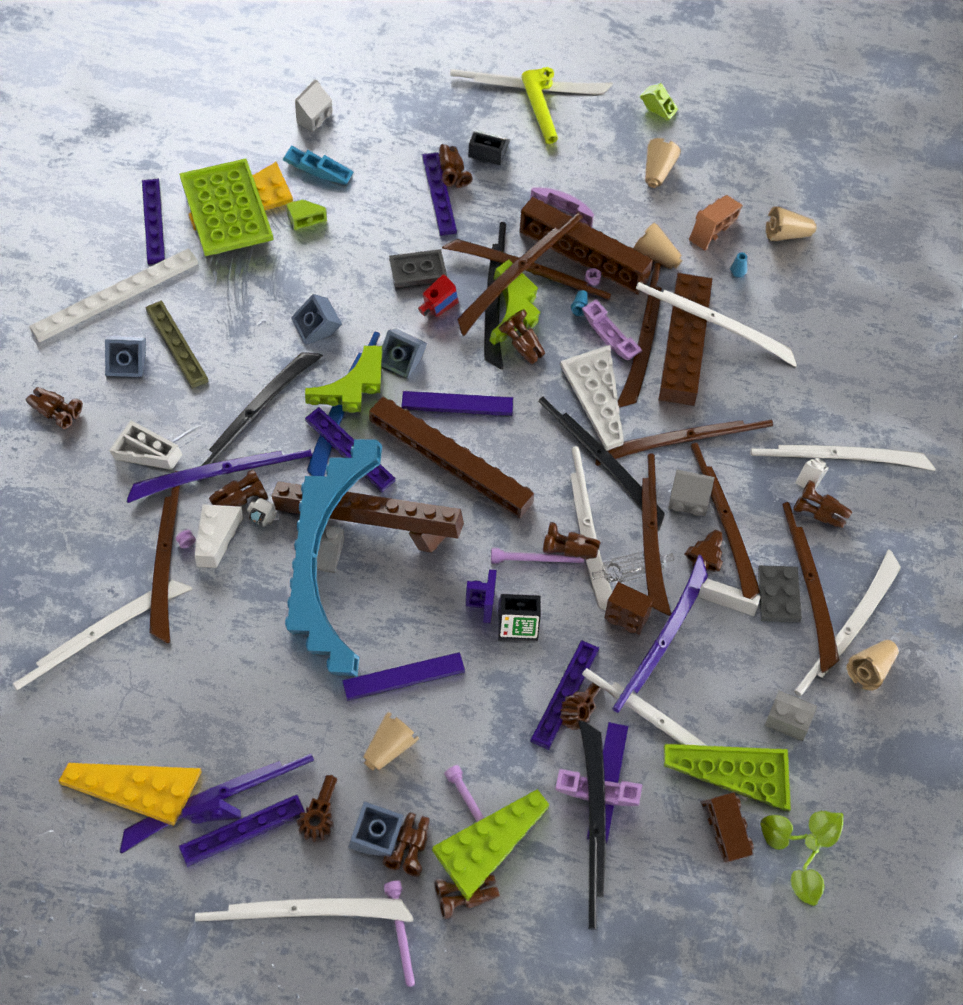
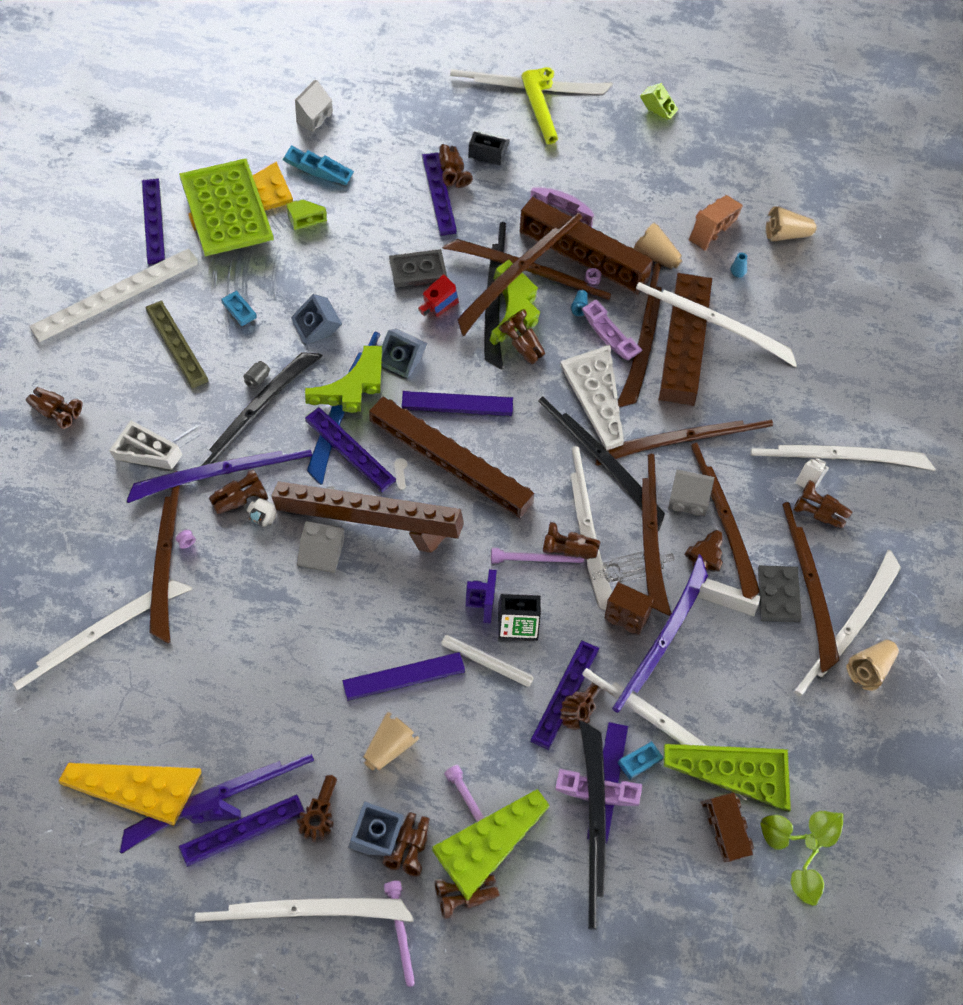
sand blue slope [105,336,146,377] -> none
white wedge [195,504,243,568] -> none
dark azure arch [285,439,382,677] -> none
tan cone [645,138,681,188] -> none
light grey slope [765,690,817,741] -> none
none -> dark azure plate [221,290,257,326]
none -> dark grey brick [243,361,270,388]
none -> white sticker [394,458,407,490]
none -> white axle [442,635,534,687]
none -> dark azure plate [618,741,664,780]

